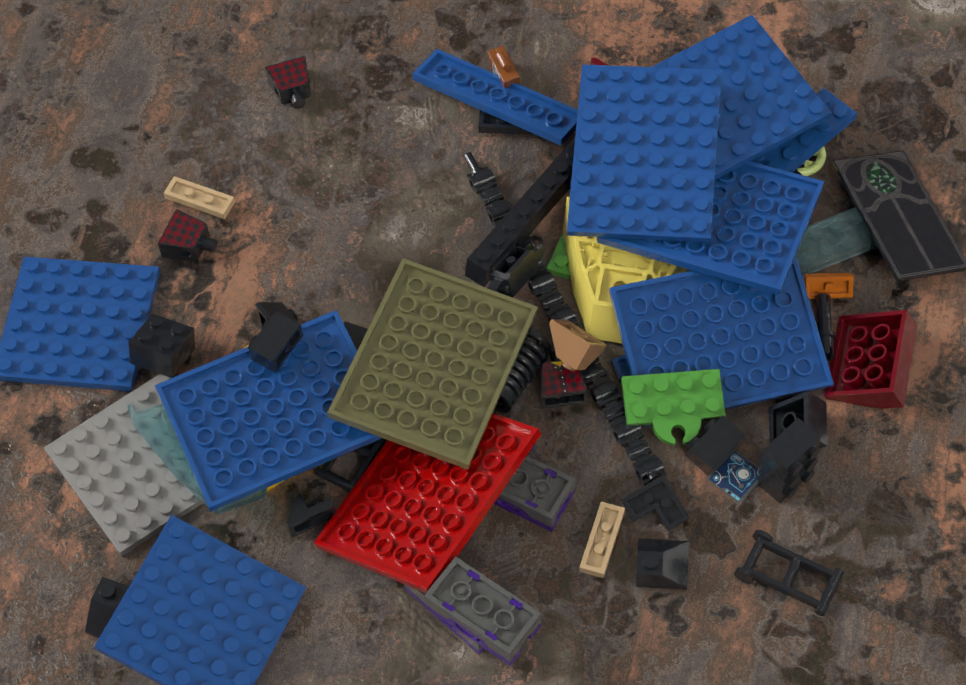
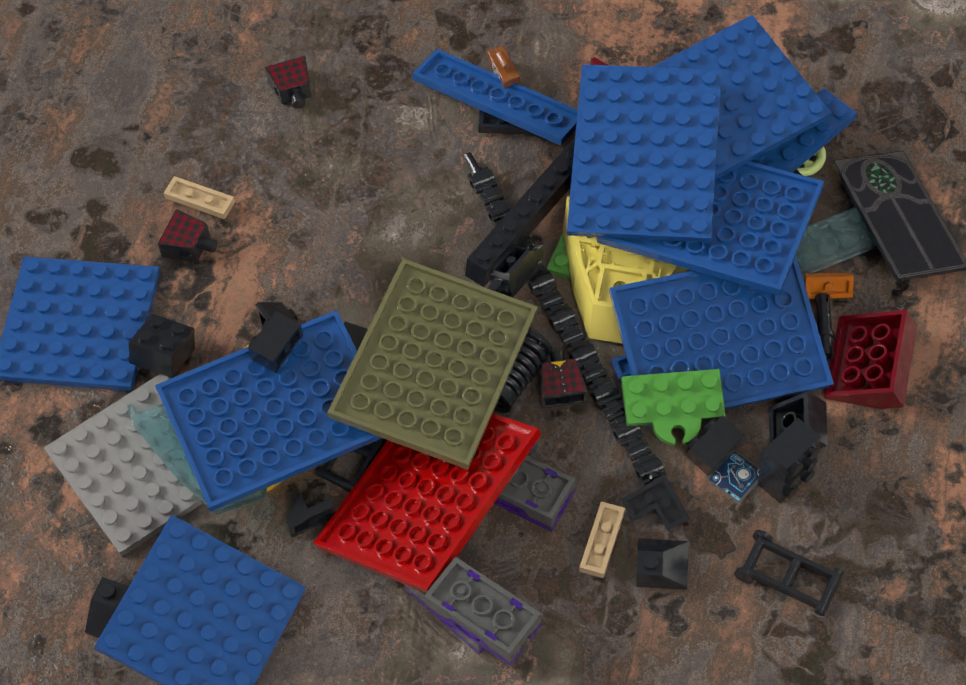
medium nougat slope [549,319,607,372] -> none

